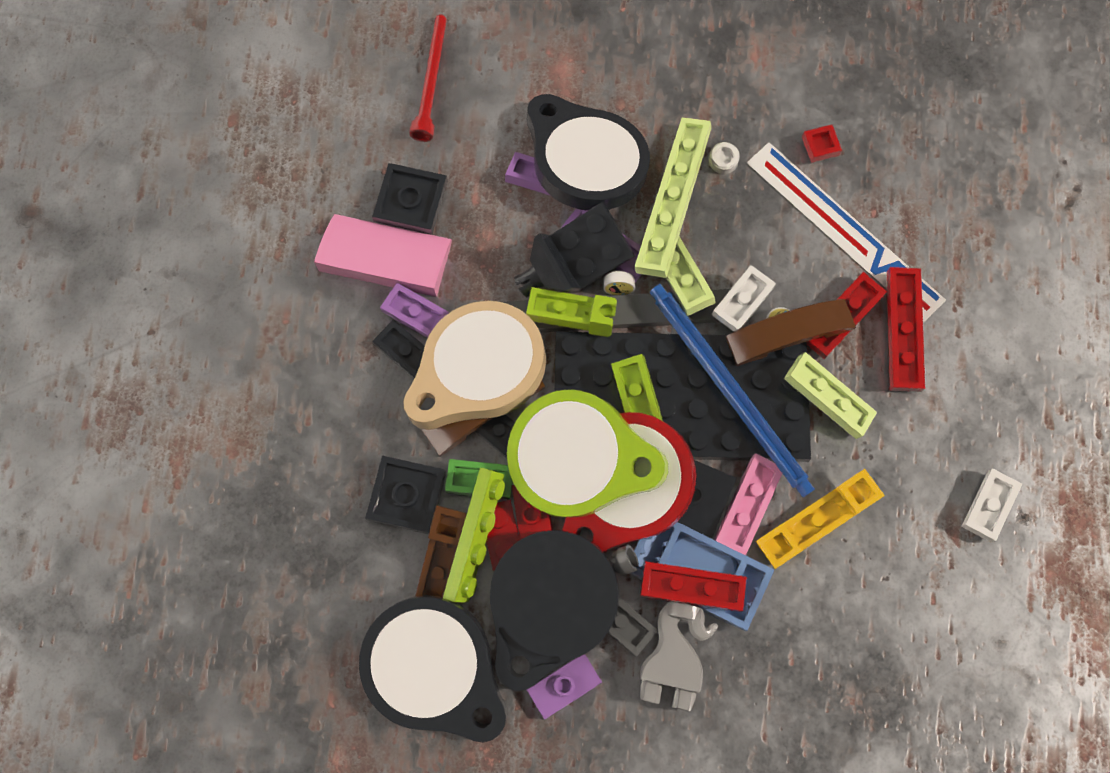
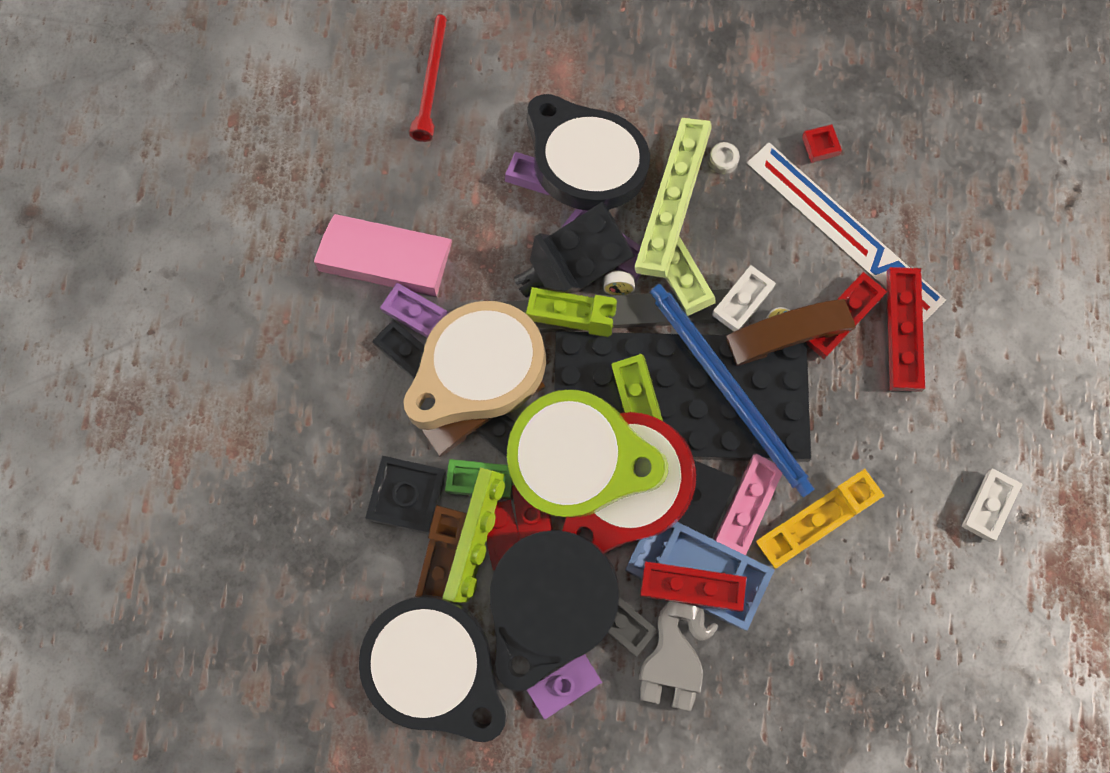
black plate [372,163,448,234] -> none
dark grey hinge [610,545,639,574] -> none
yellowish green plate [784,352,877,439] -> none

